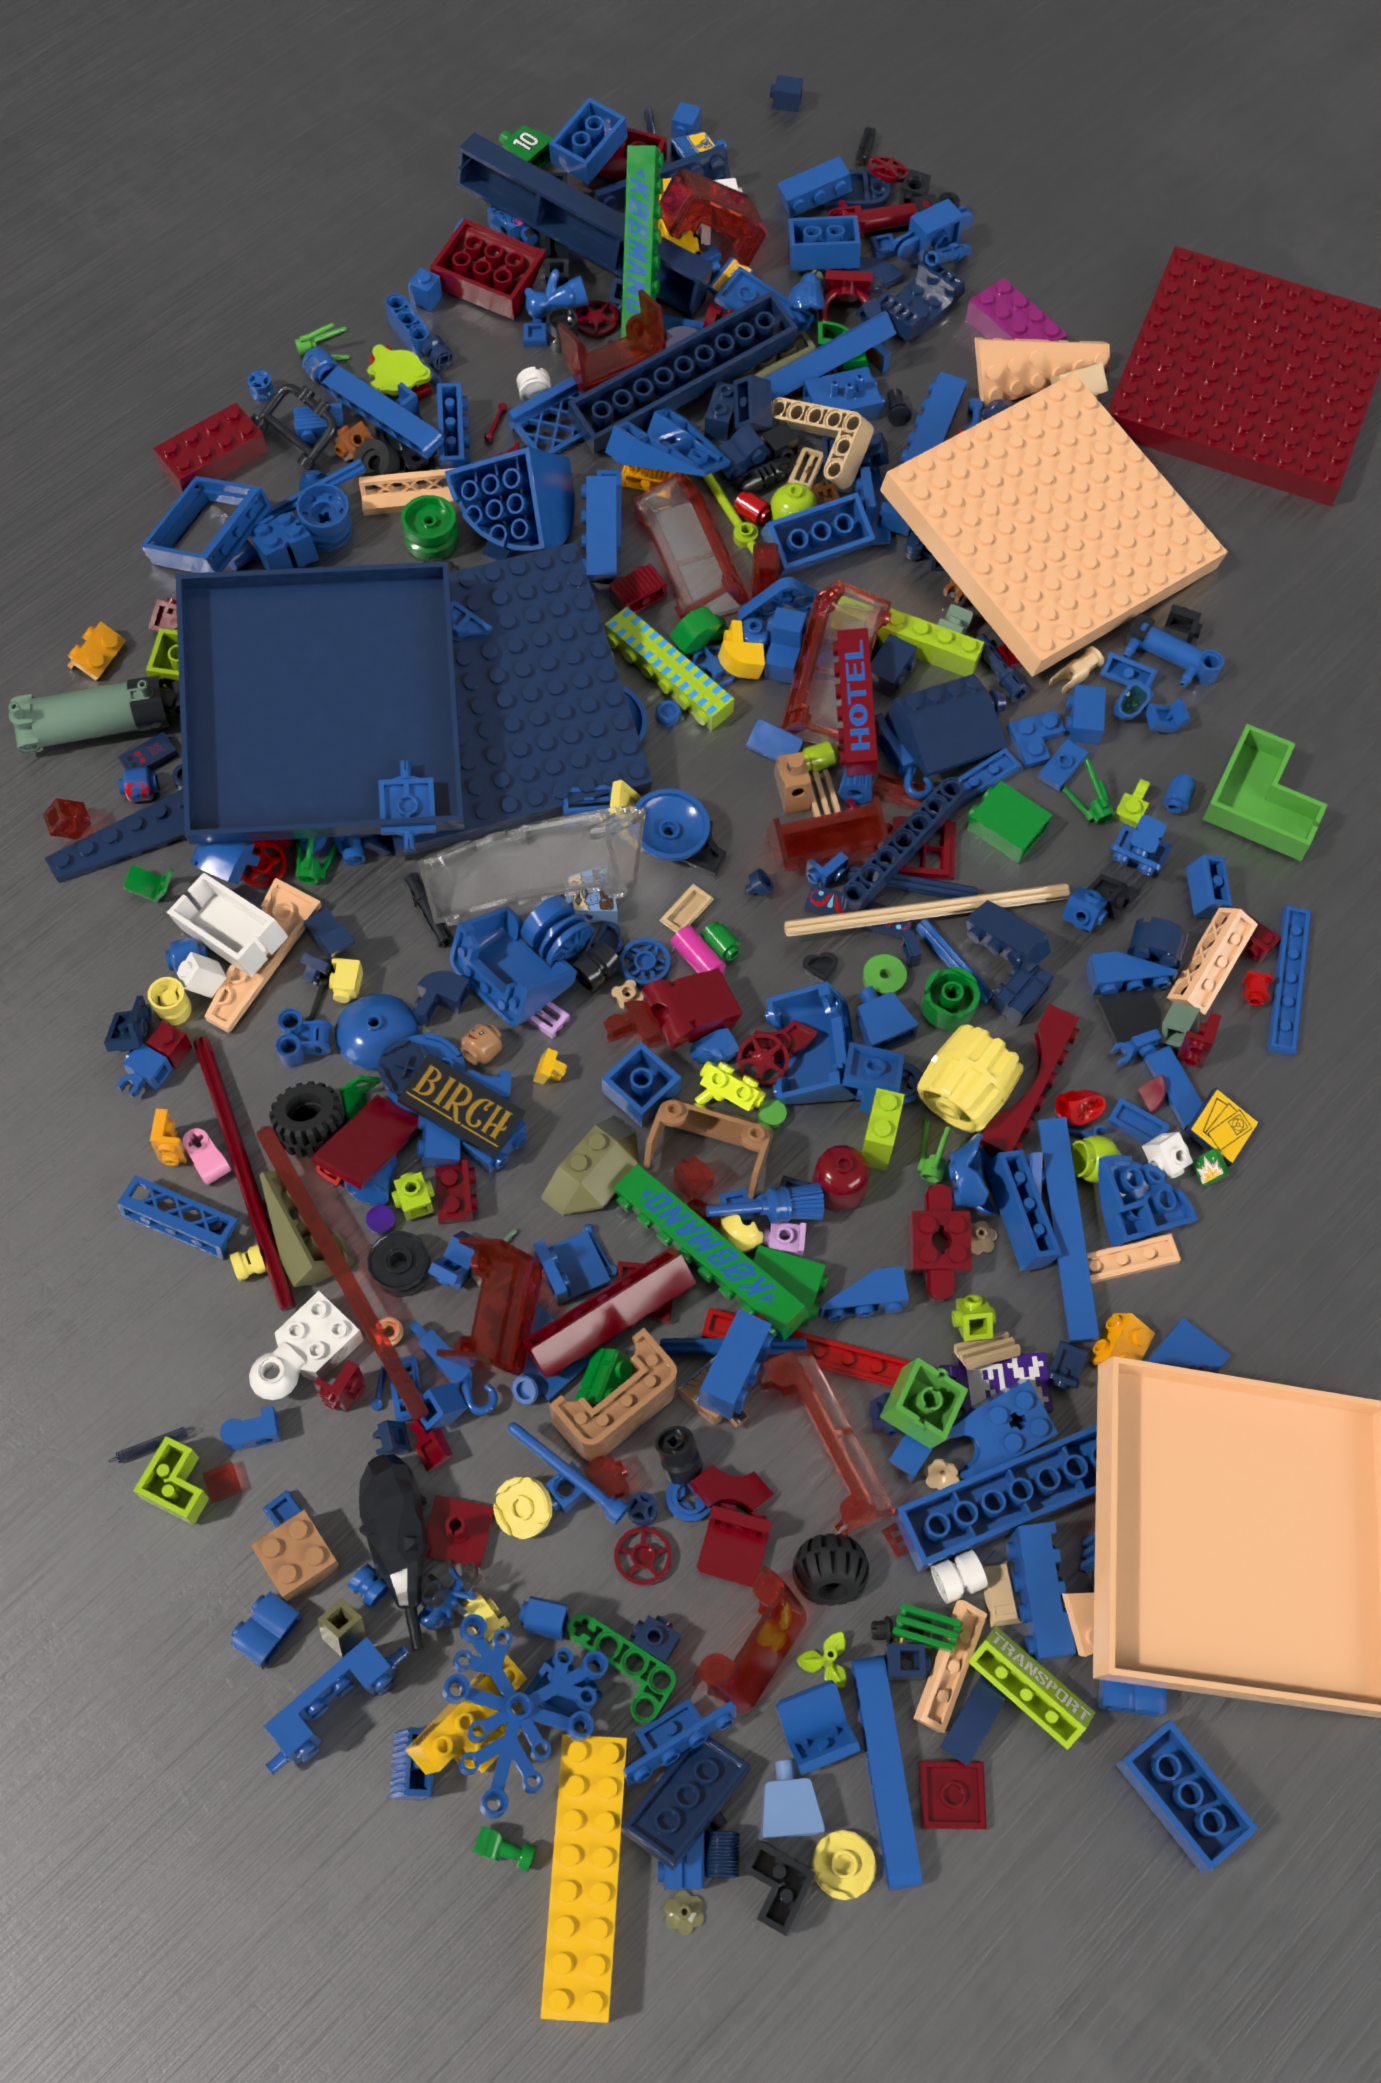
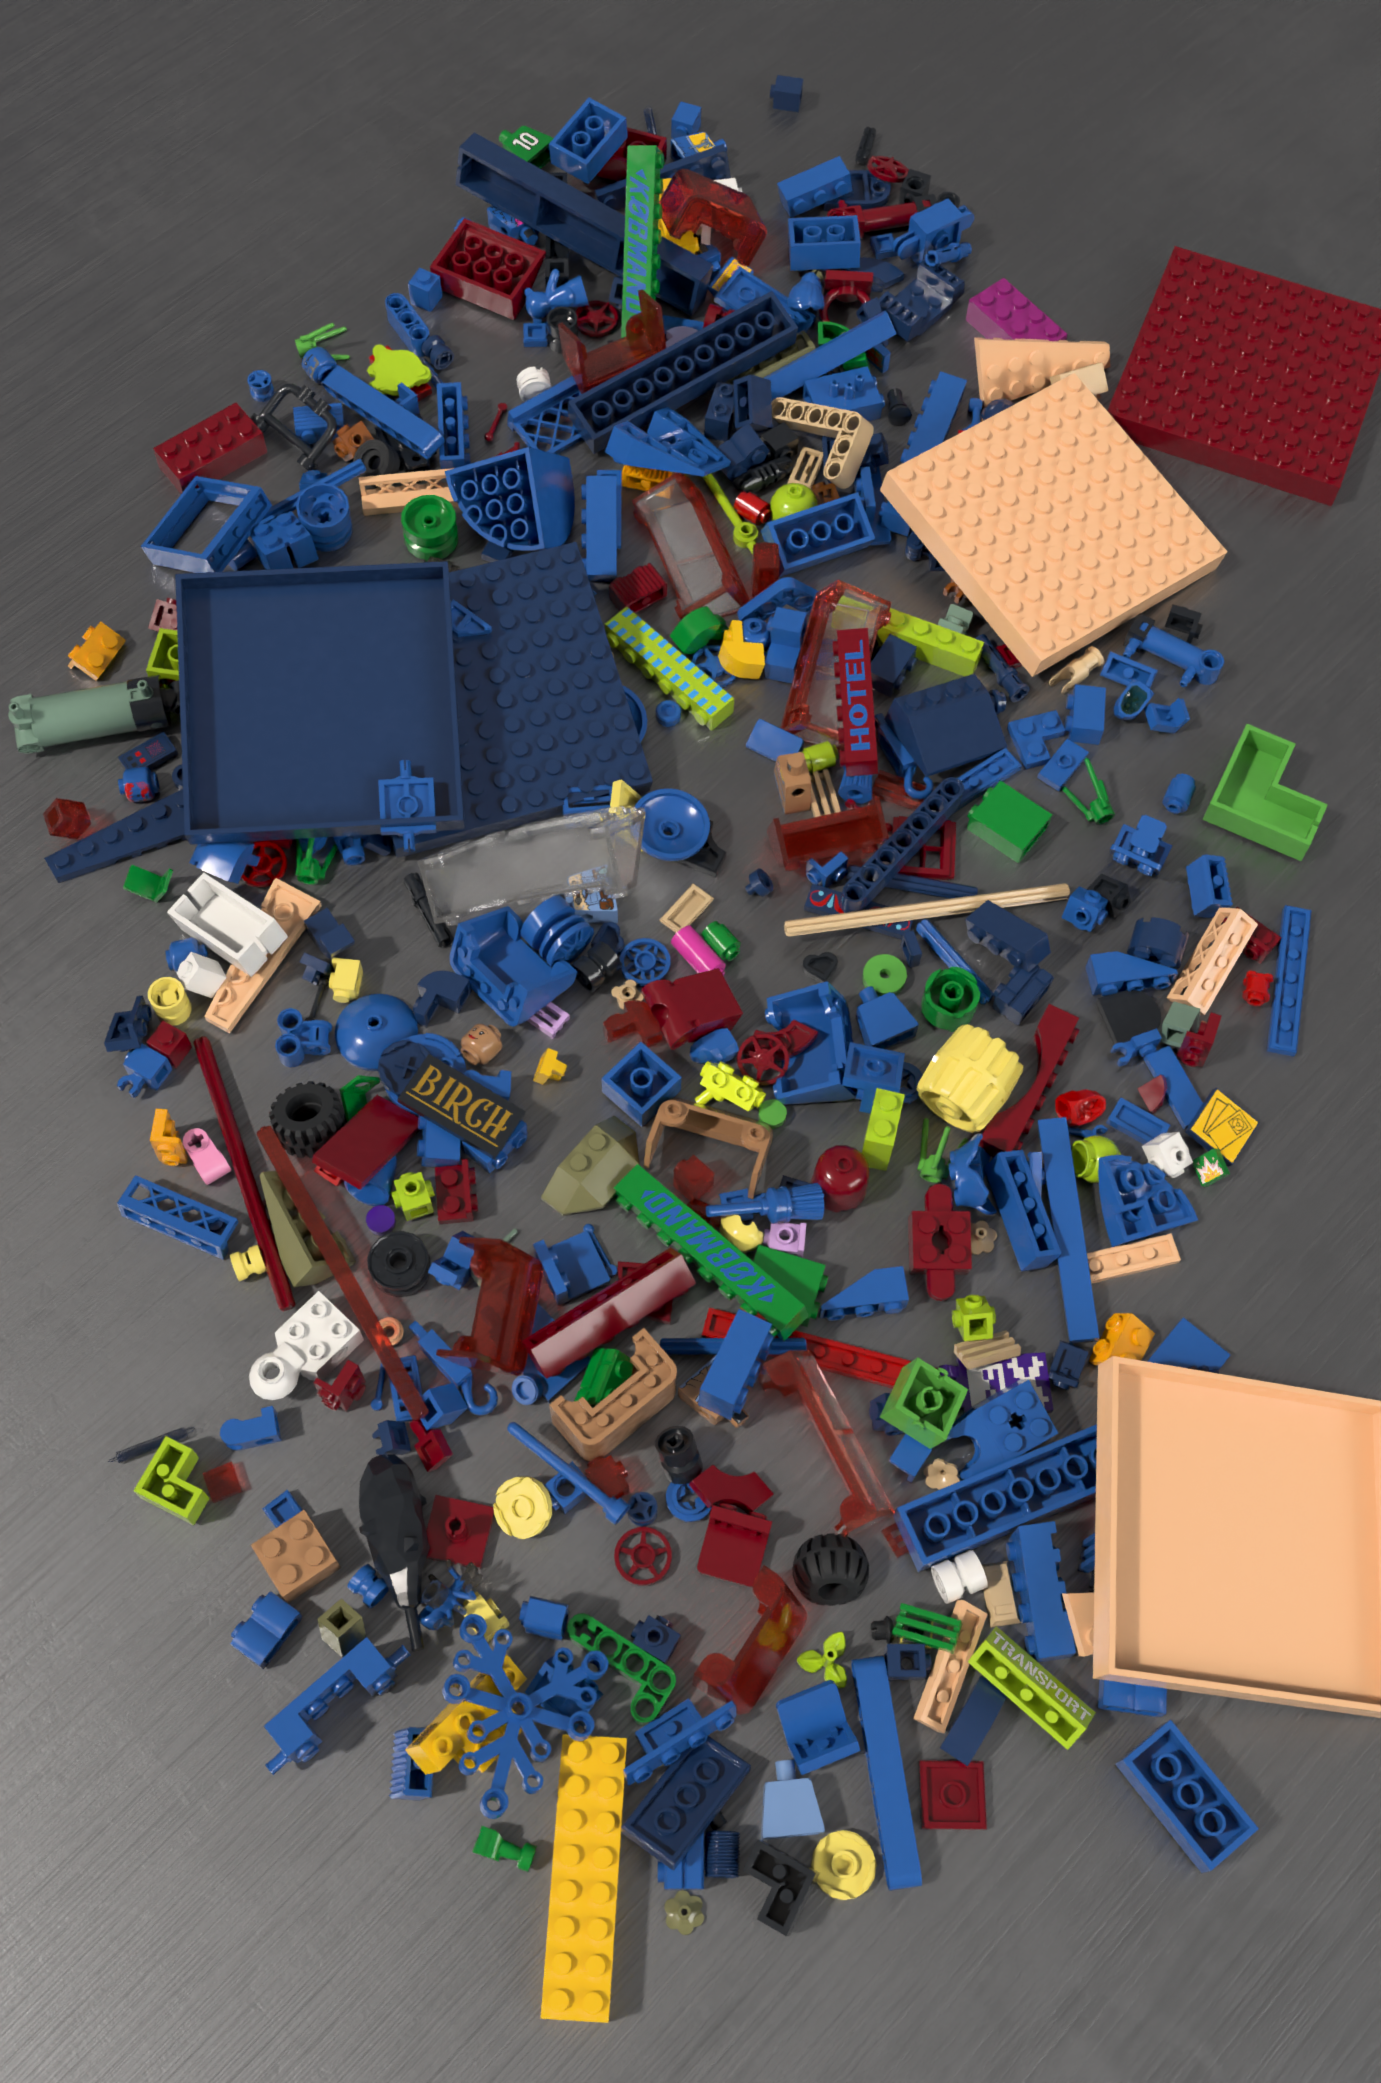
lime plate [1114,779,1150,828] -> none

